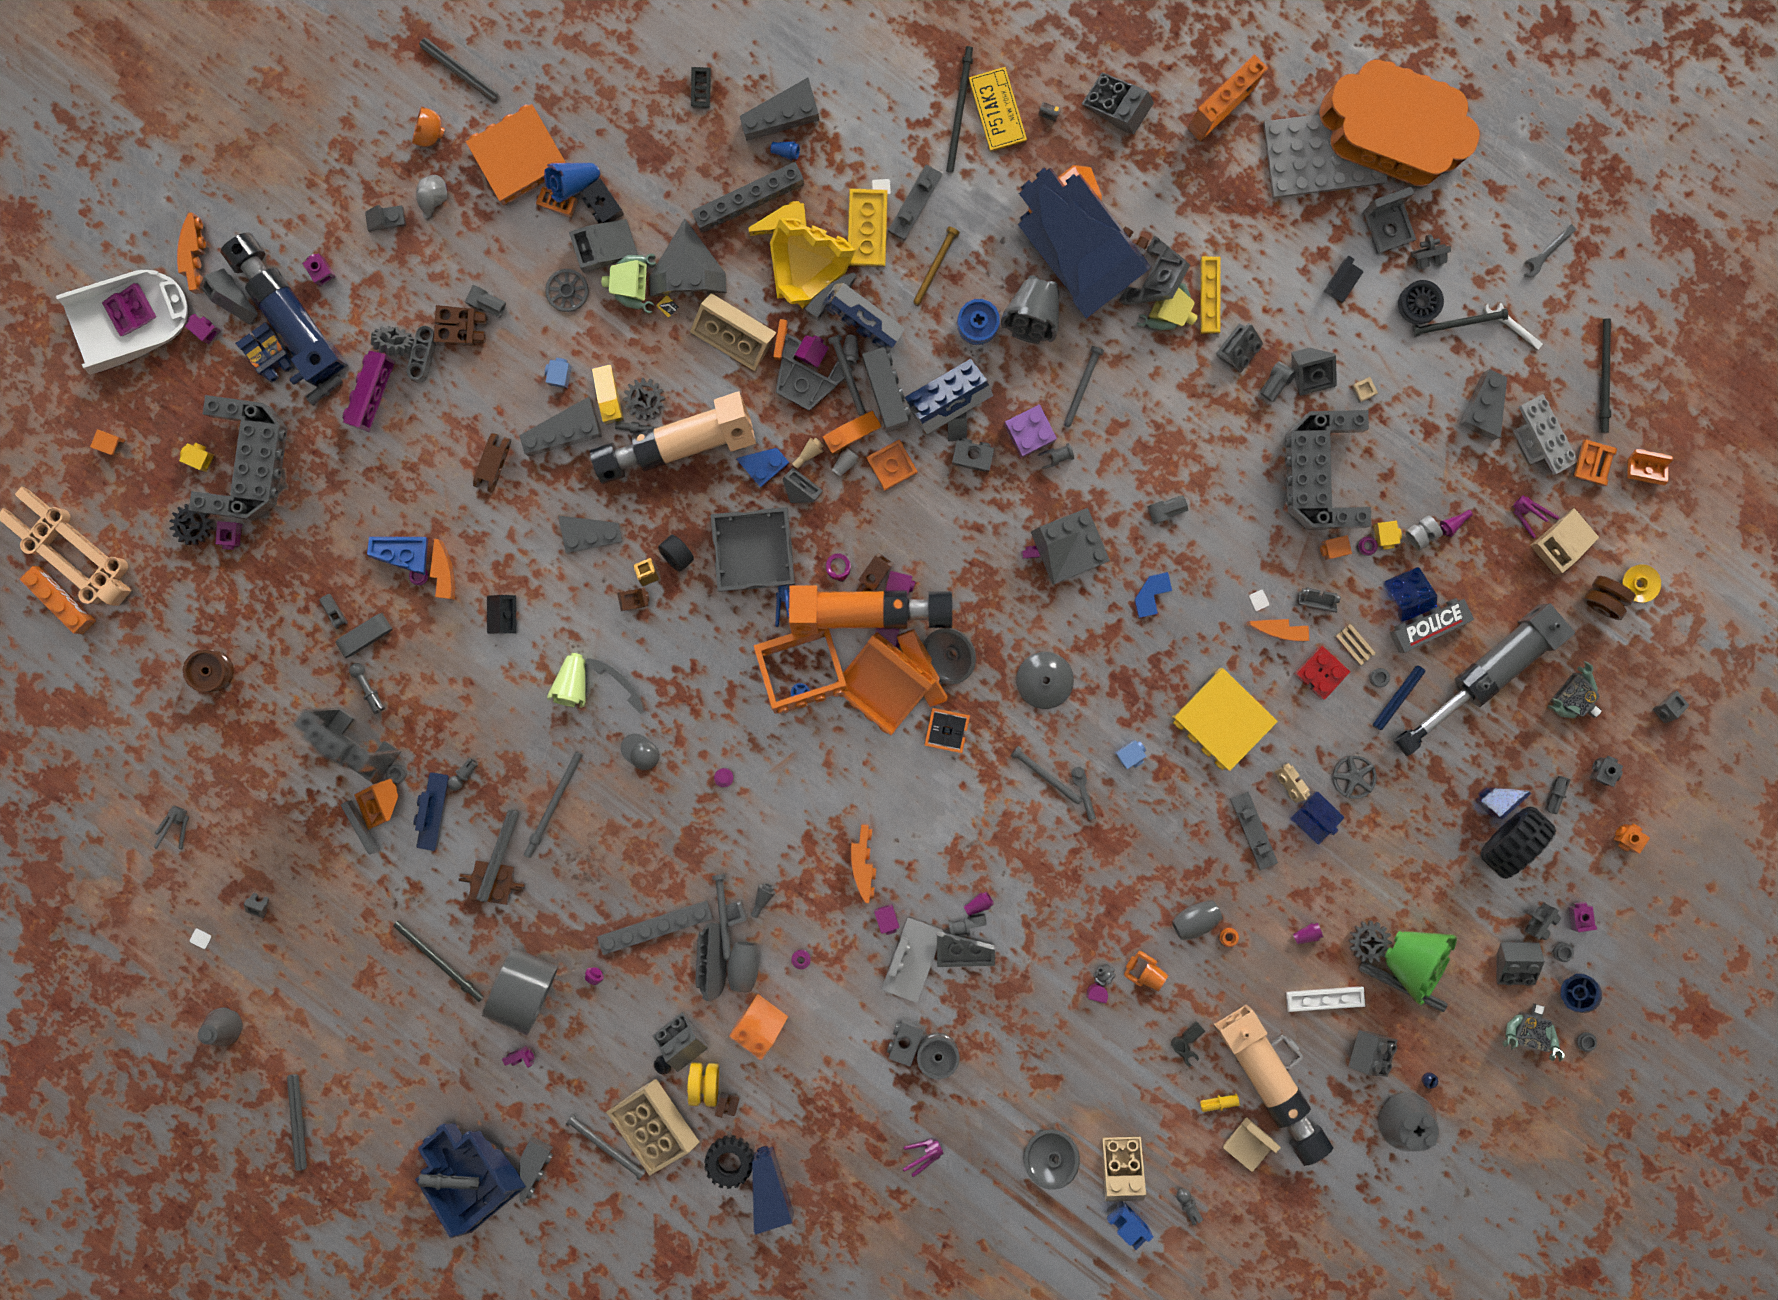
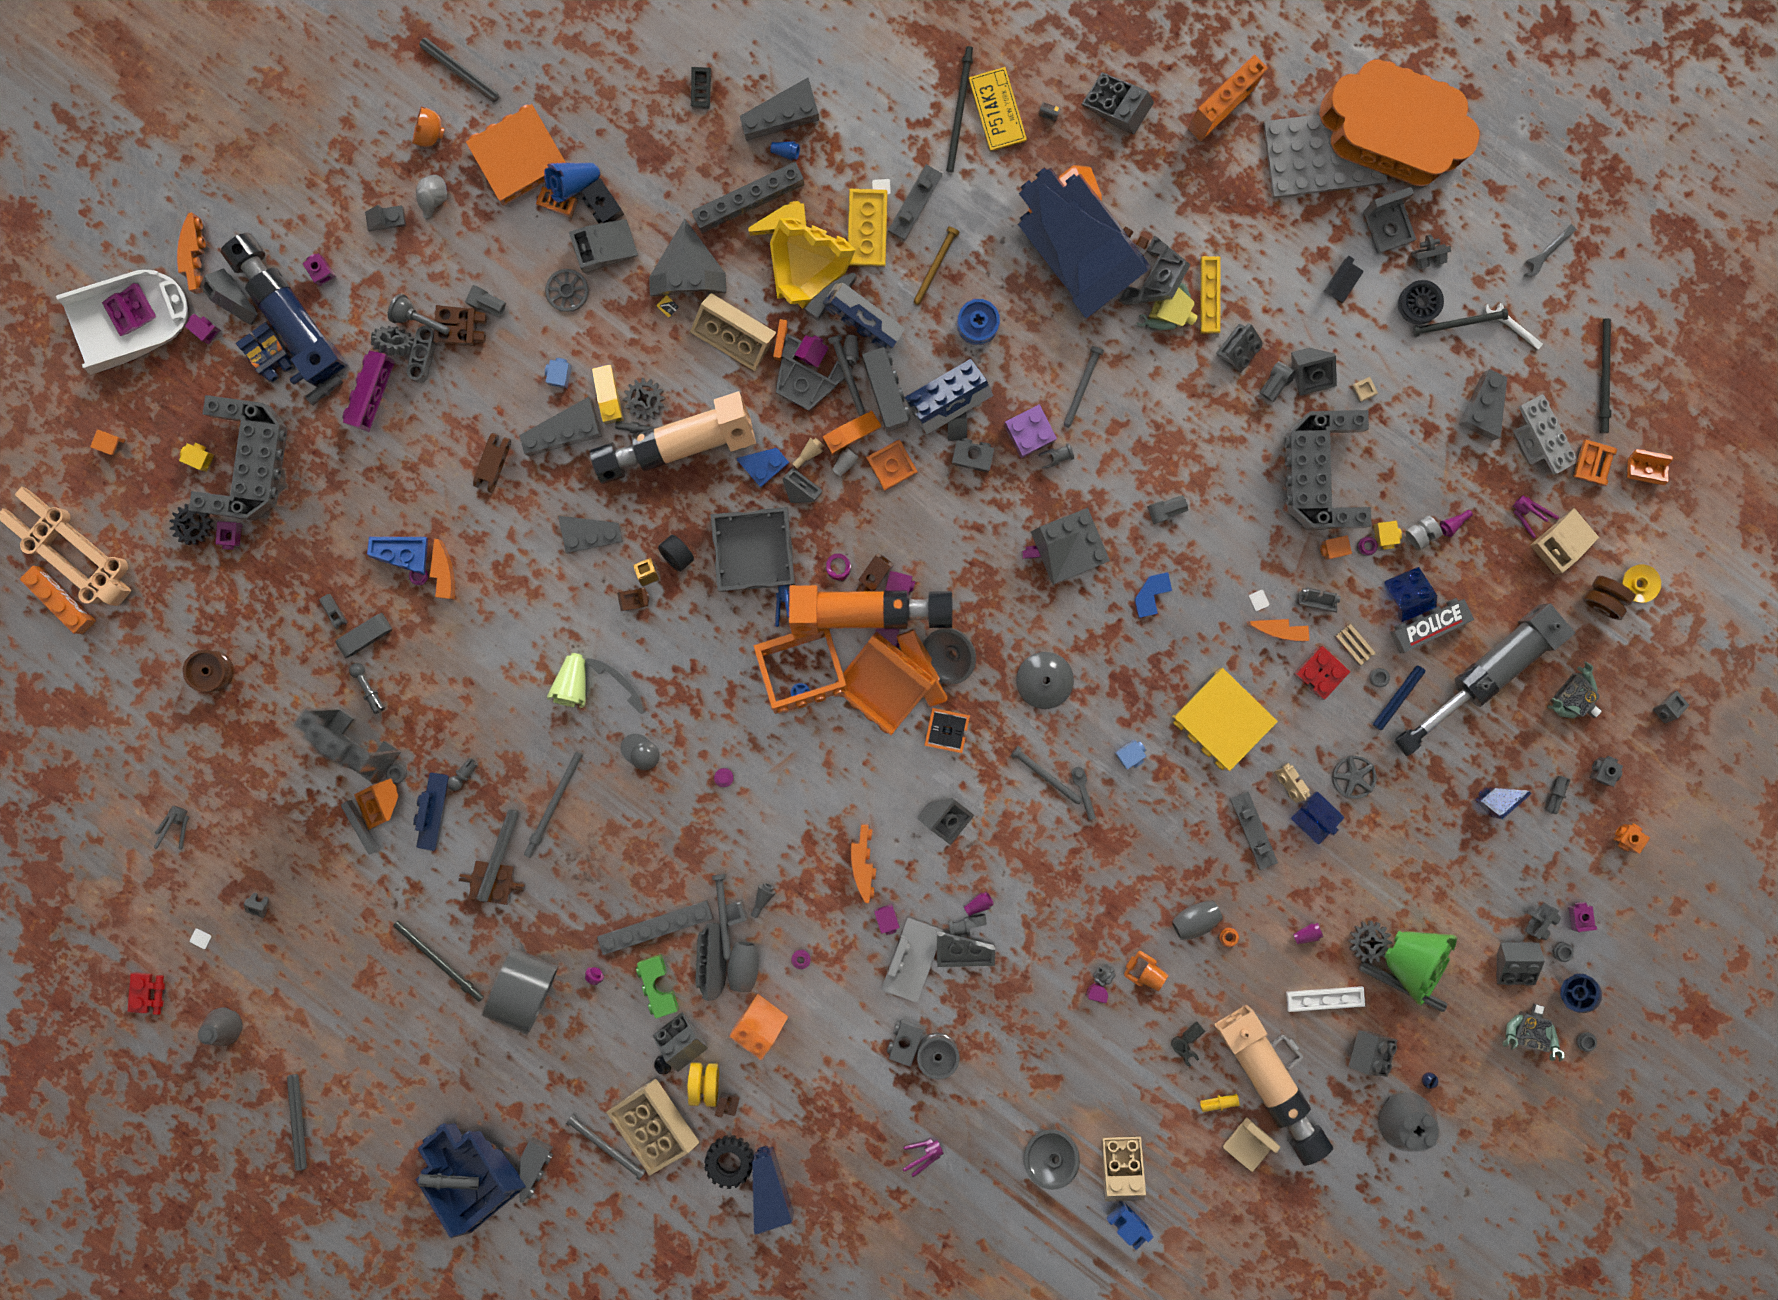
black panel [487,595,516,634] -> none
magenta bracket [502,1046,535,1068] -> none
yellowish green torso [601,253,656,314] -> none
dark grey cone [1001,276,1059,344] -> none
dark grey pin [1176,1188,1203,1225] -> none
black tyre [1480,806,1556,879] -> none
none -> red plate [127,972,165,1015]
none -> dark grey piece [387,293,450,334]
none -> bright green arch [636,954,679,1019]
none -> dark grey slope [917,798,975,845]

